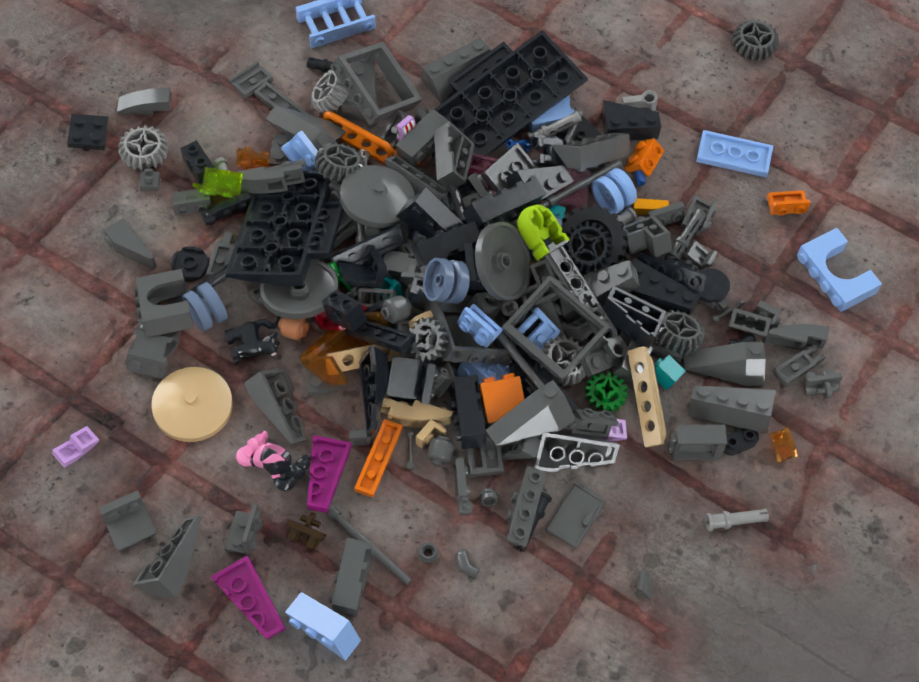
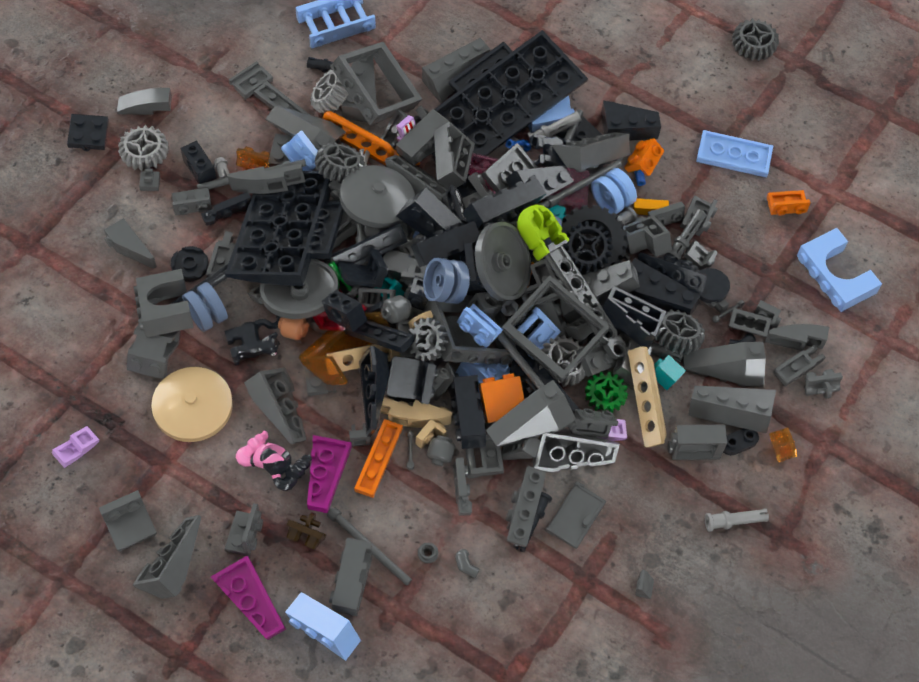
clear neon green bracket [193,167,243,198] -> none
dark grey plate [479,488,499,507] -> none
light grey piece [621,90,658,111] -> none

